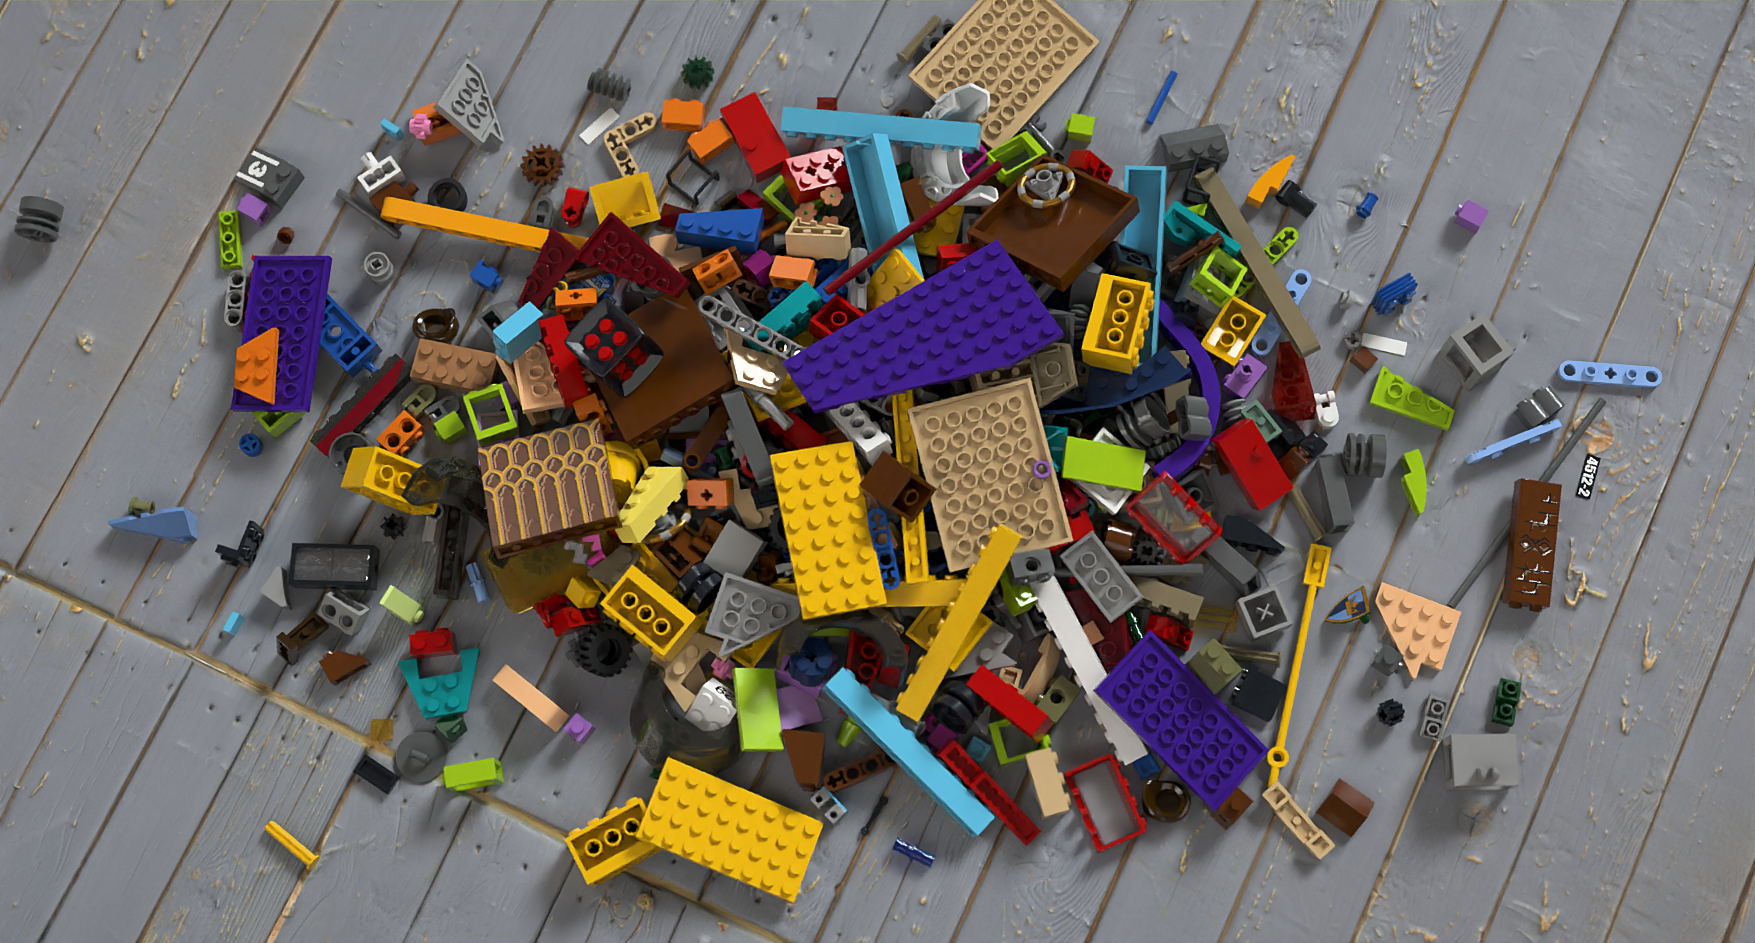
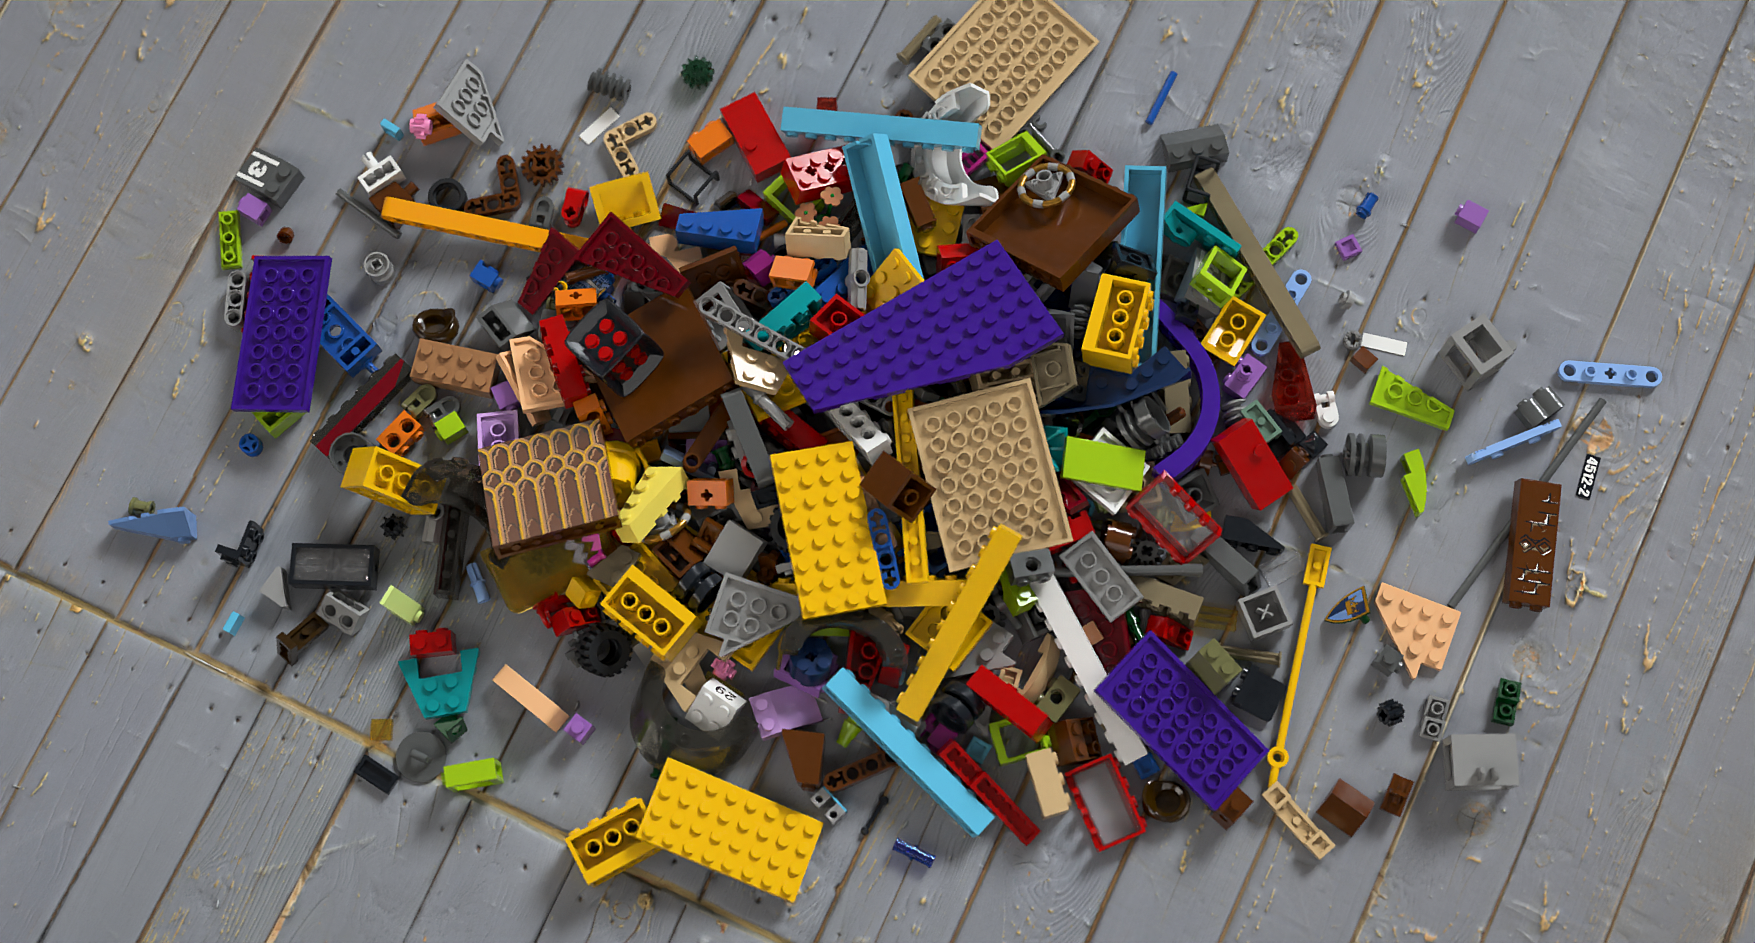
dark grey wheel [14,196,64,243] -> none
orange wing [234,327,279,405] -> none
yellow axle [265,821,320,870] -> none
reddish brown slope [319,651,372,686] -> none
lime window [463,383,520,447] -> none
medium azure brick [492,301,544,364] -> none
orange brick [662,98,705,132] -> none
orange brick [692,249,742,295] -> none
lime tile [732,668,784,751] -> none
dark red piece [823,160,1003,296] -> none
medium lavender axle [1032,460,1052,480] -> none
lime brick [1065,113,1095,143] -> none
reddish brown pin [1167,231,1225,275] -> none
dark grey brick [1175,395,1212,441] -> none
light orange slope [1245,154,1295,209] -> none
black piece [1275,180,1317,219] -> none
blue brick [1371,273,1418,316] -> none
none -> reddish brown beam [464,155,522,217]
none -> reddish brown slope [1048,717,1103,767]
none -> medium lavender tile [1334,234,1362,261]
none -> reddish brown hips [1379,773,1414,817]

